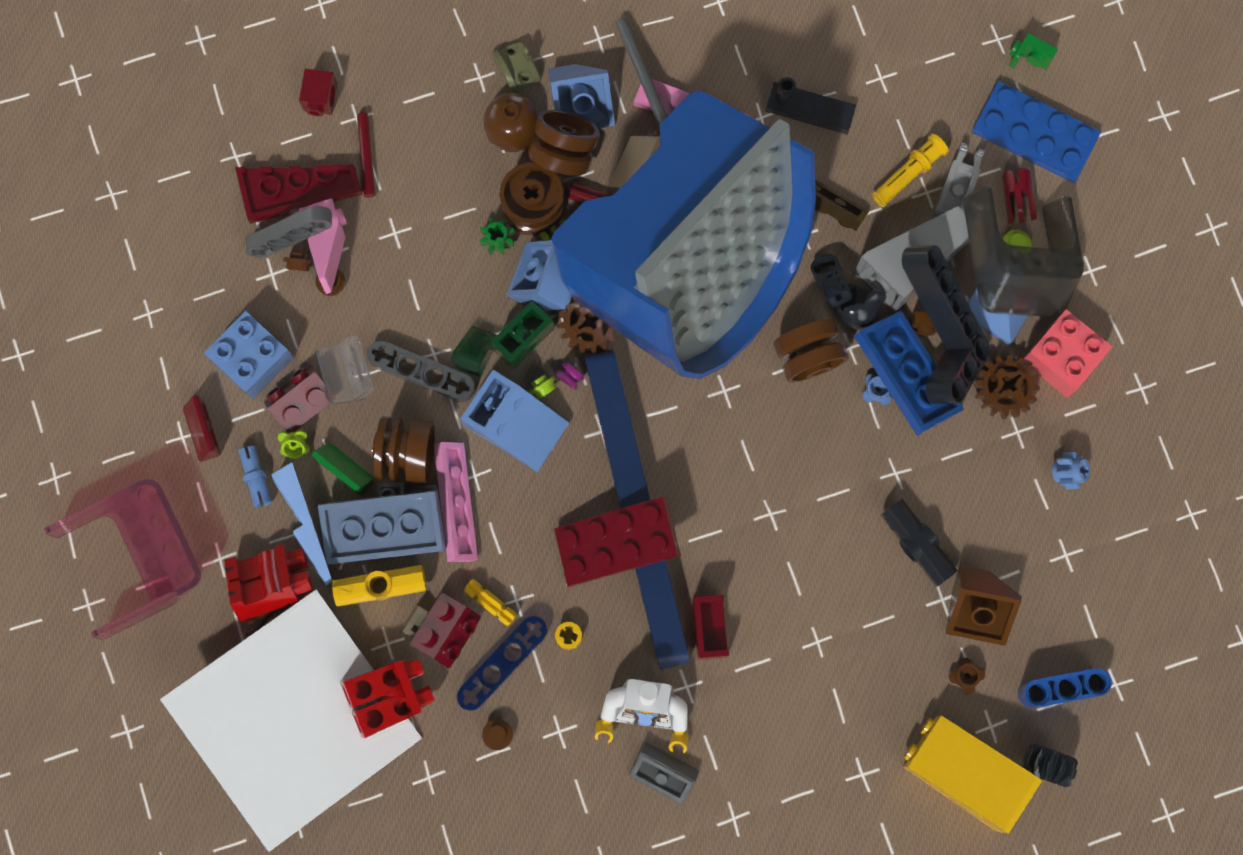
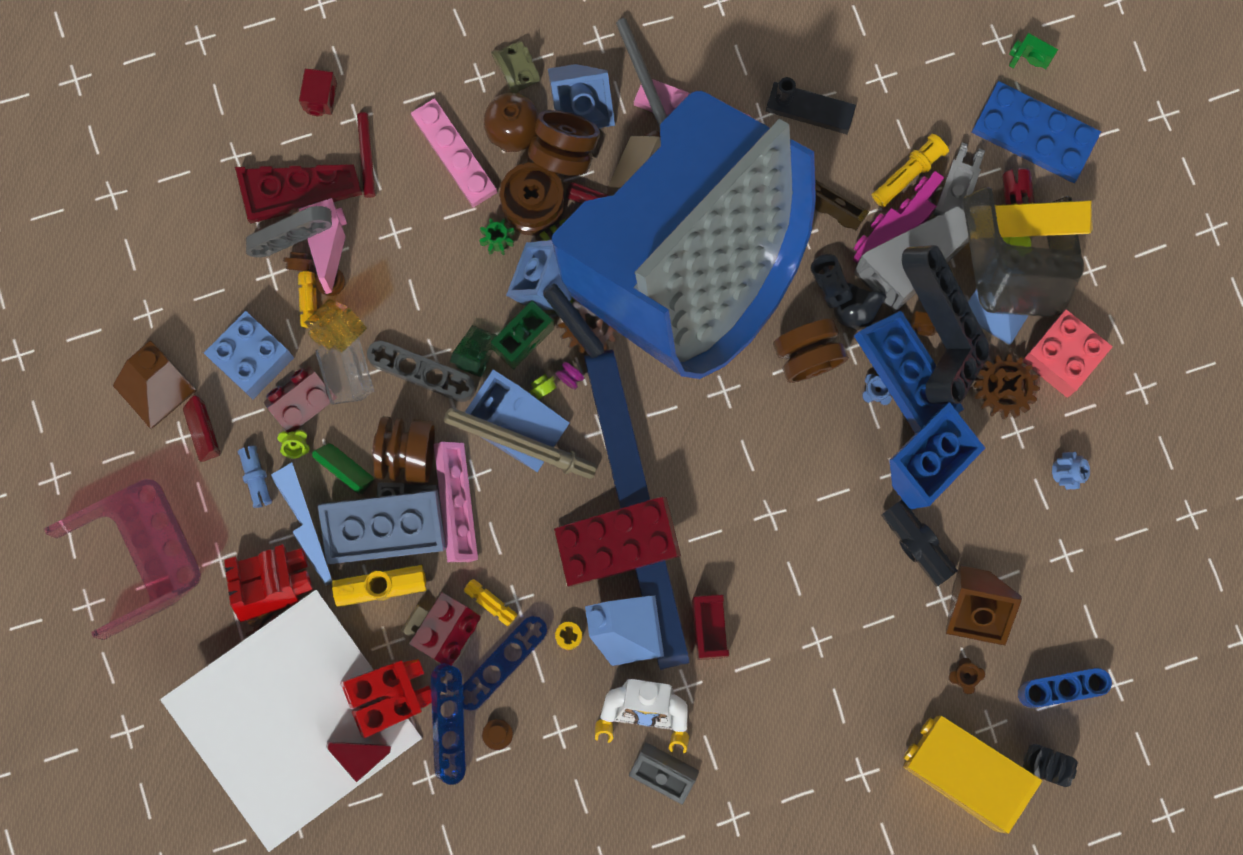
none -> reddish brown slope [113,340,197,429]
none -> yellow axle [298,271,318,328]
none -> clear yellow brick [304,299,367,353]
none -> dark red slope [326,742,391,783]
none -> bright pink plate [411,98,497,208]
none -> clear blue beam [431,663,466,785]
none -> dark tan axle [444,408,597,479]
none -> black axle [543,283,604,358]
none -> medium blue slope [585,596,664,666]
none -> dark pink slope [853,171,944,264]
none -> blue slope [889,402,985,510]
none -> yellow slope [971,200,1093,239]

